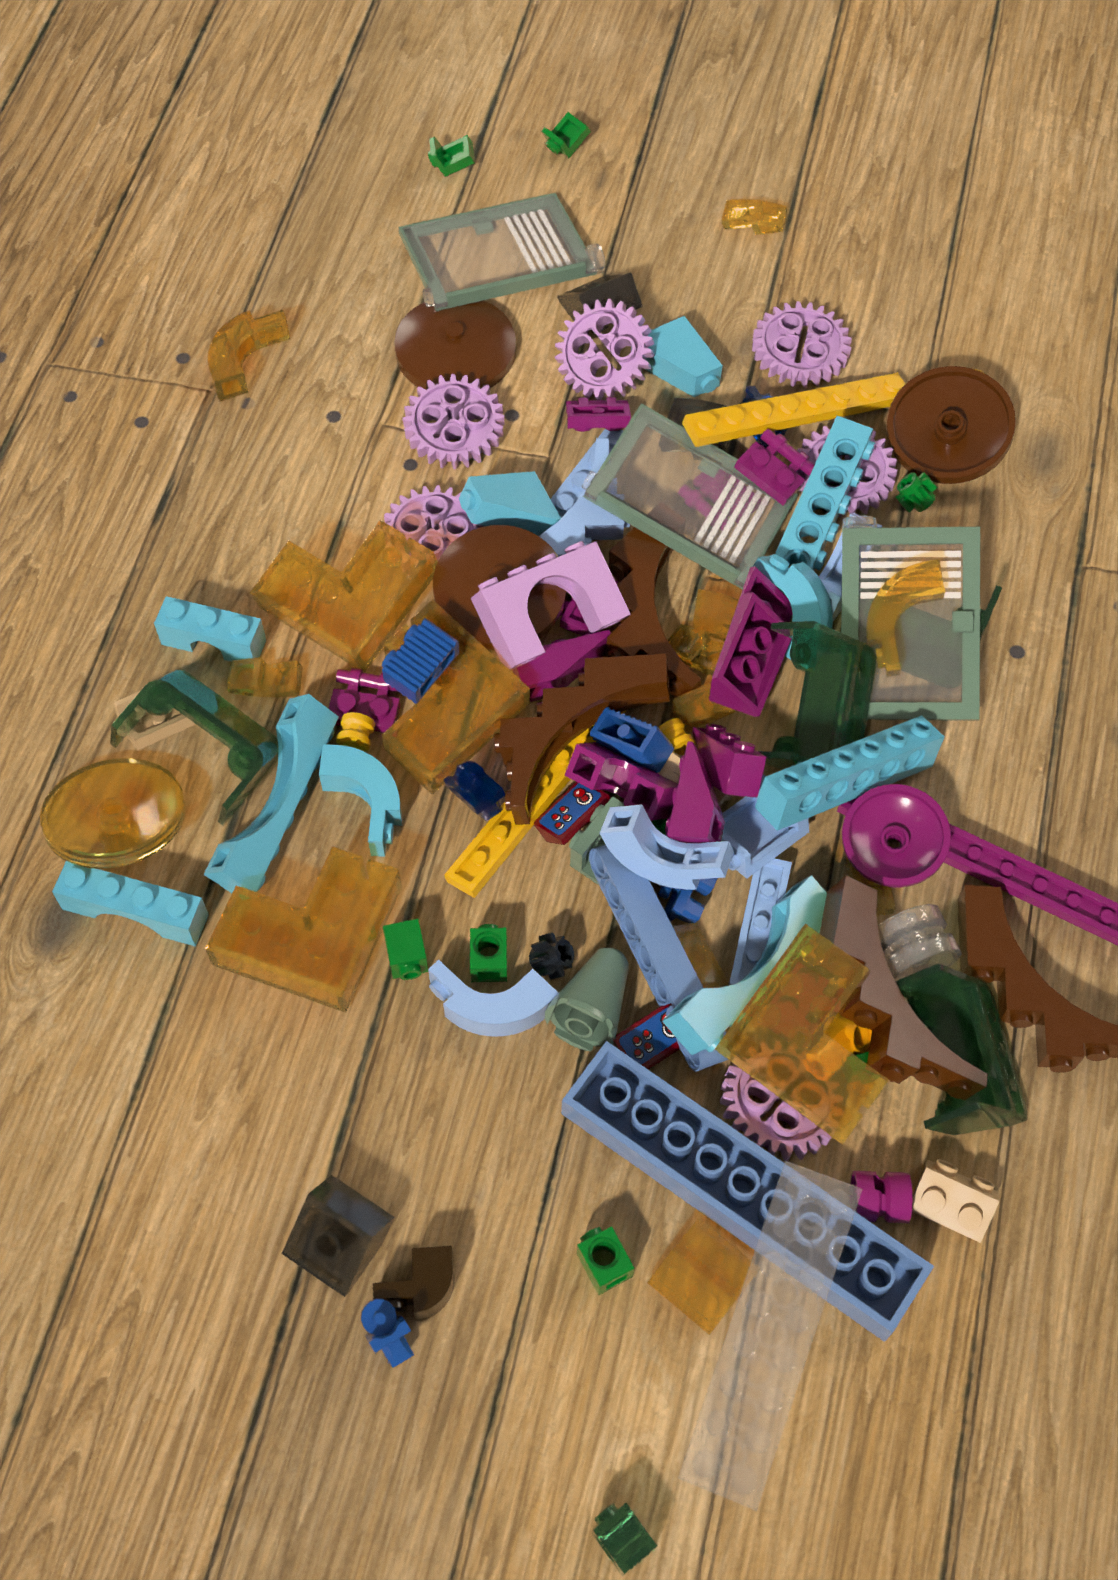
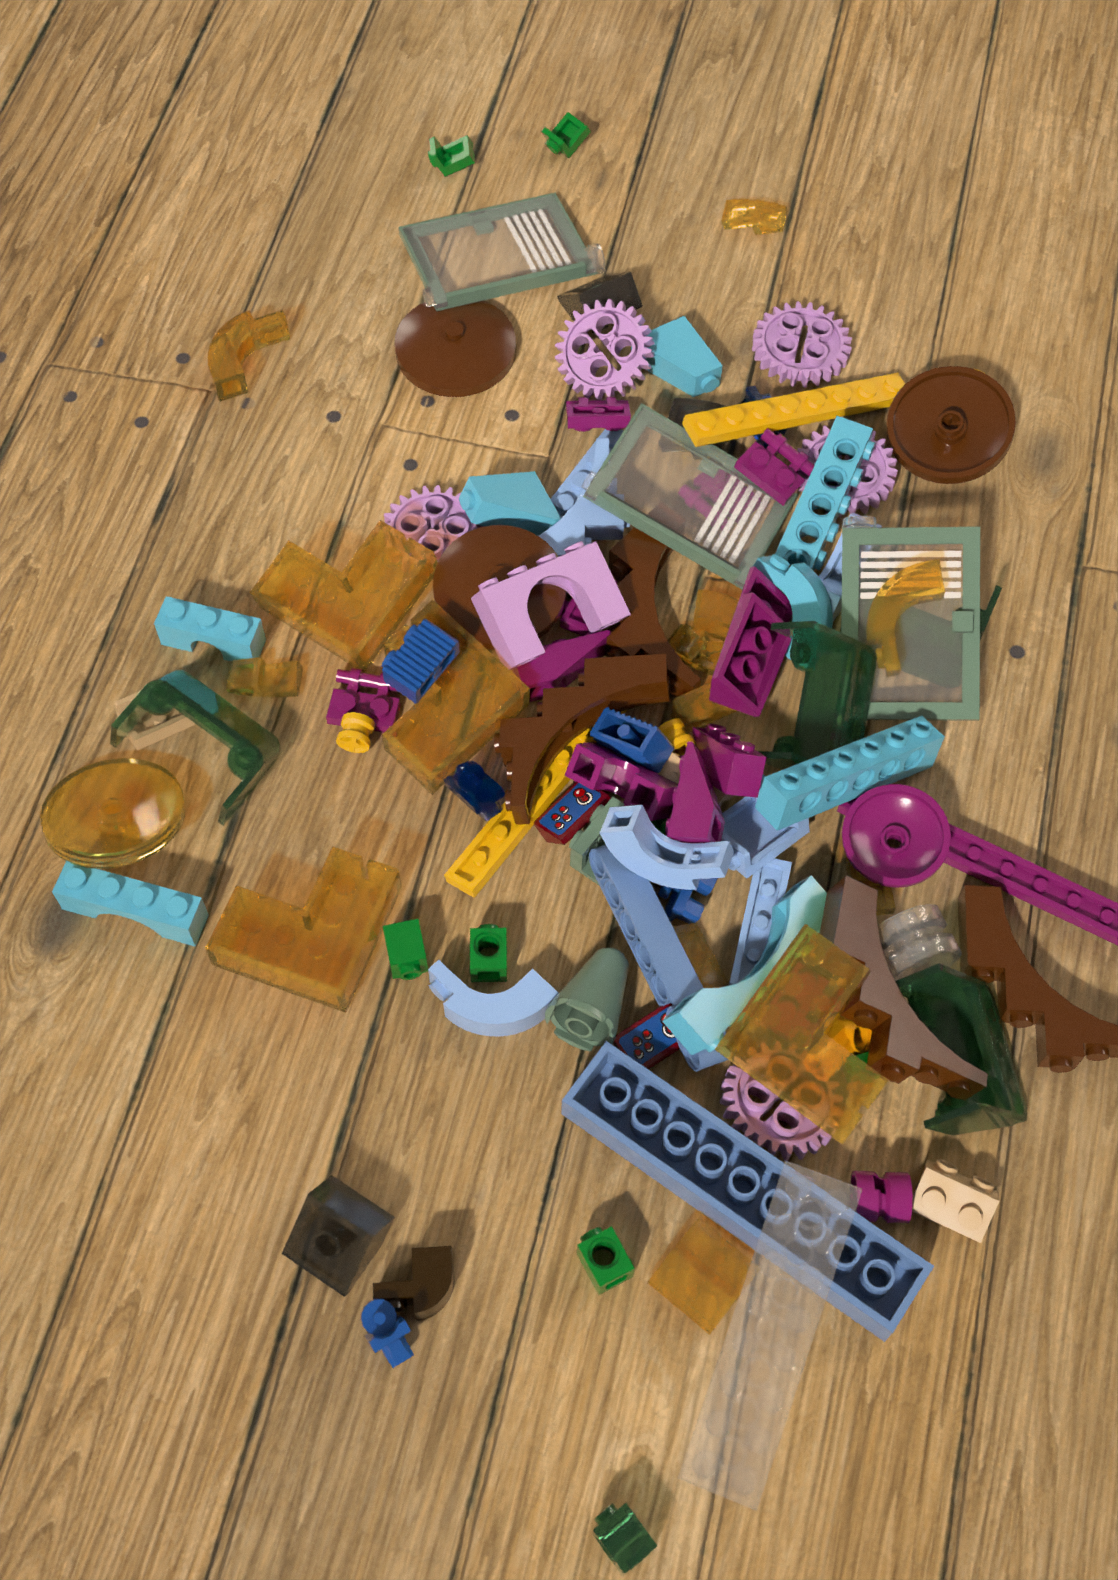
medium azure arch [204,694,339,896] -> none
medium azure arch [319,744,402,857] -> none
lavender gear [403,374,505,469] -> none
black gear [529,932,574,980] -> none
green gear [896,472,937,513] -> none

